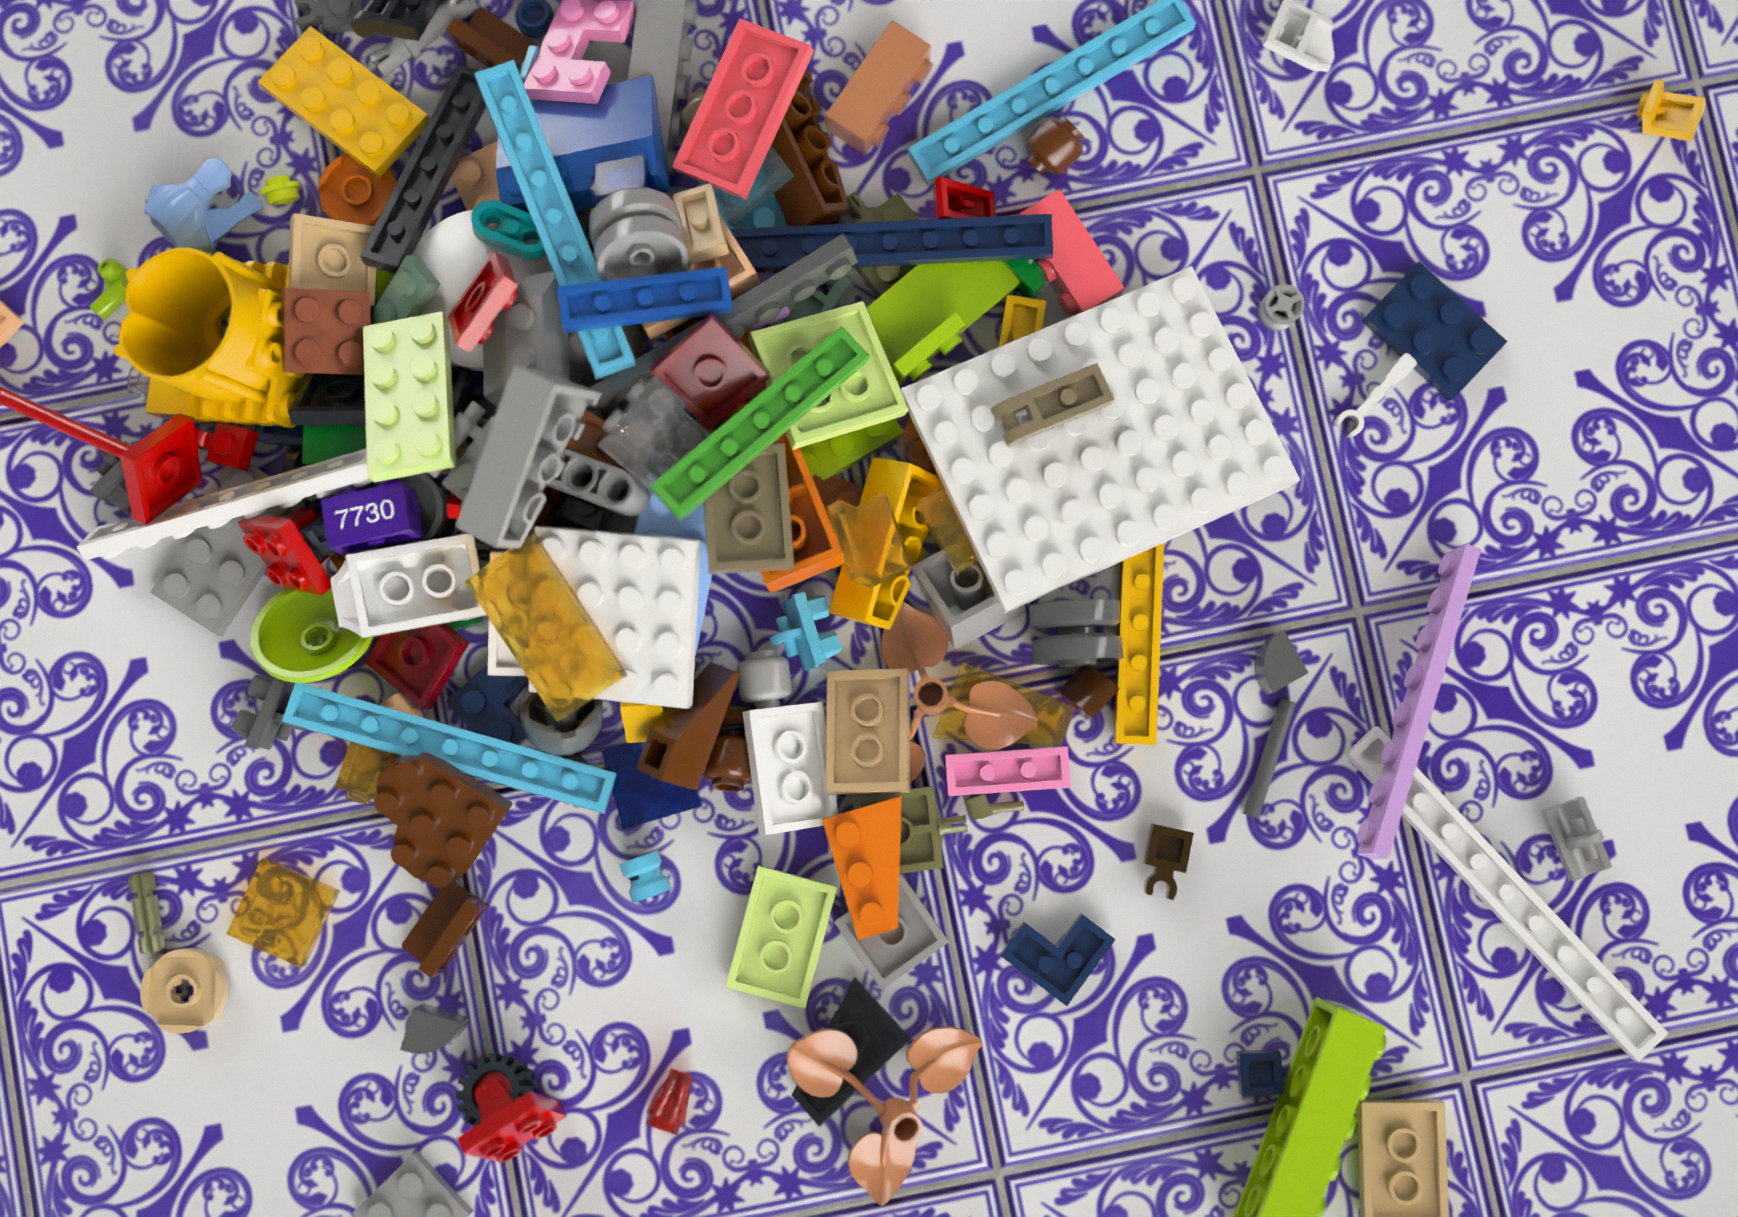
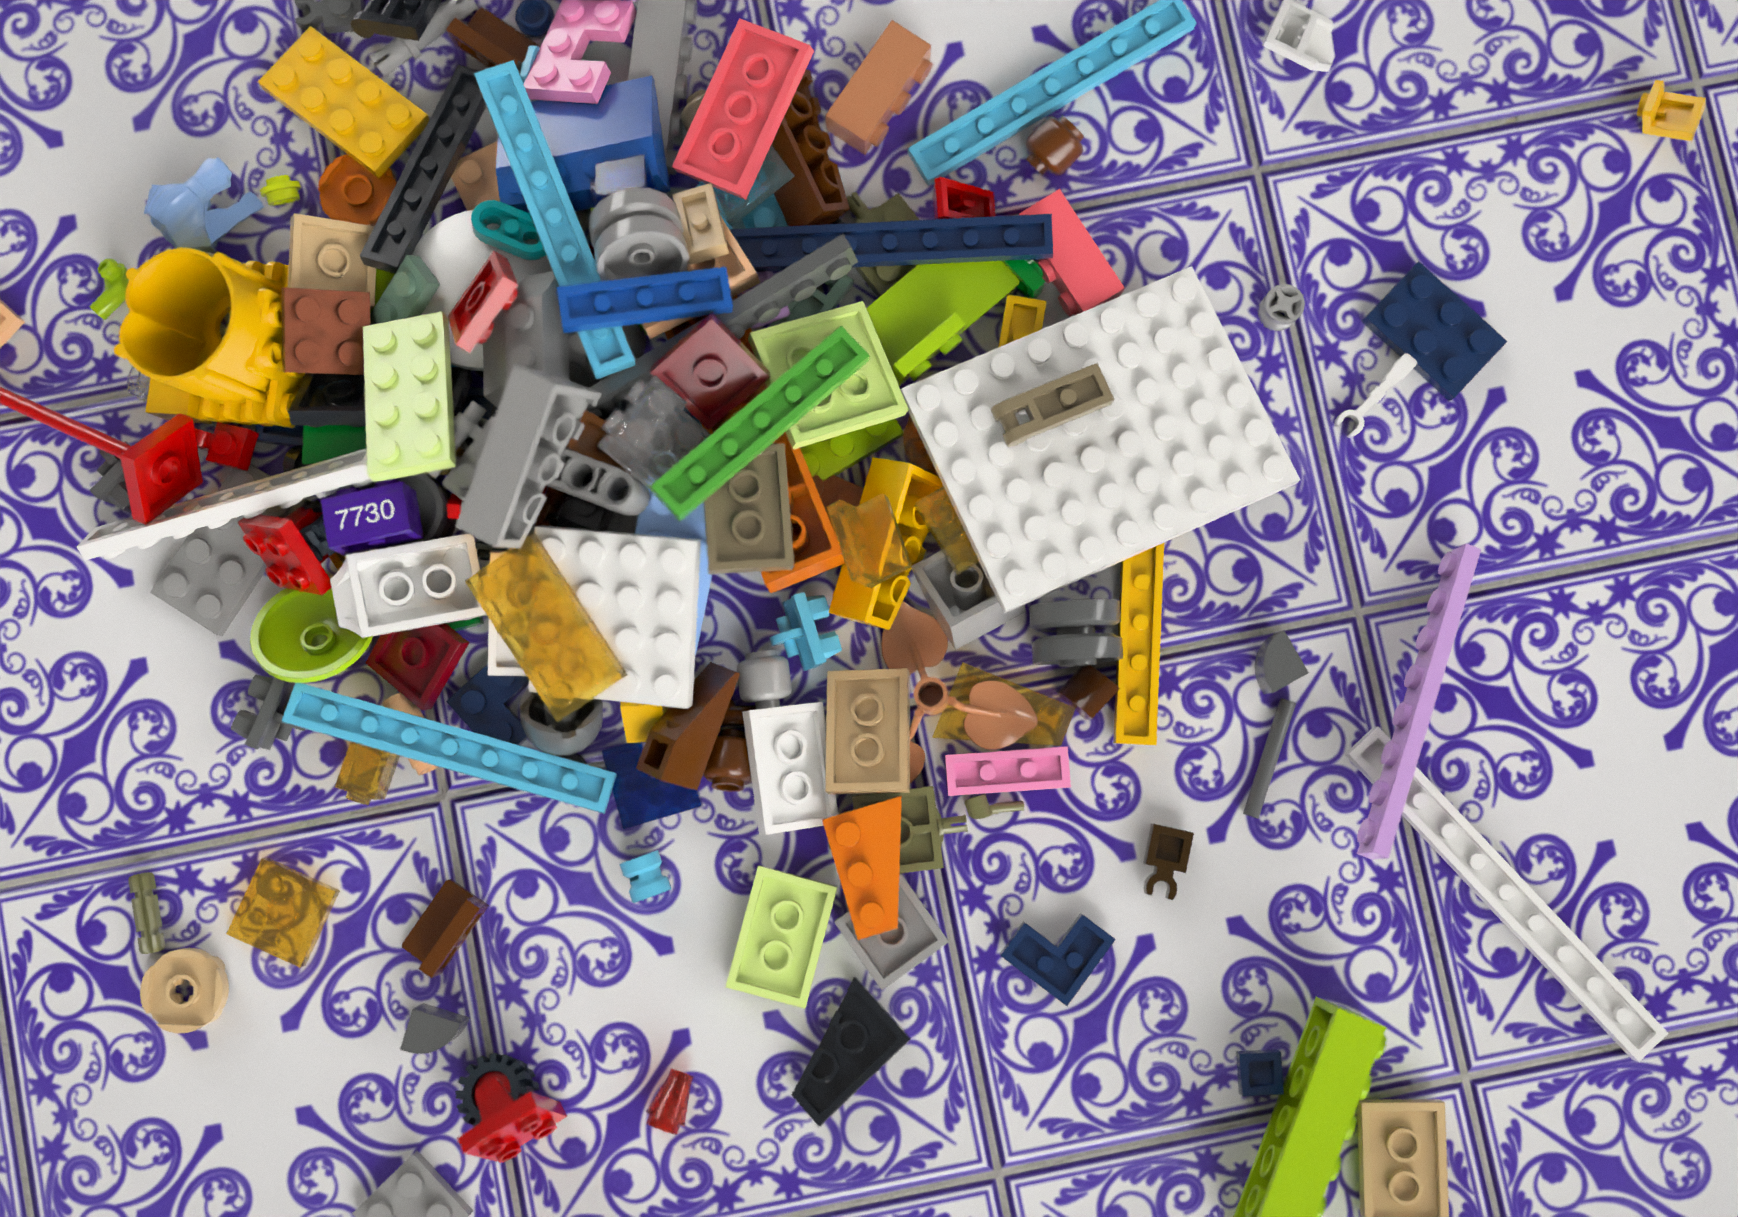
reddish brown plate [374,752,513,888] -> none
nougat plant [787,1026,983,1207] -> none
light grey hips [1541,797,1612,881] -> none

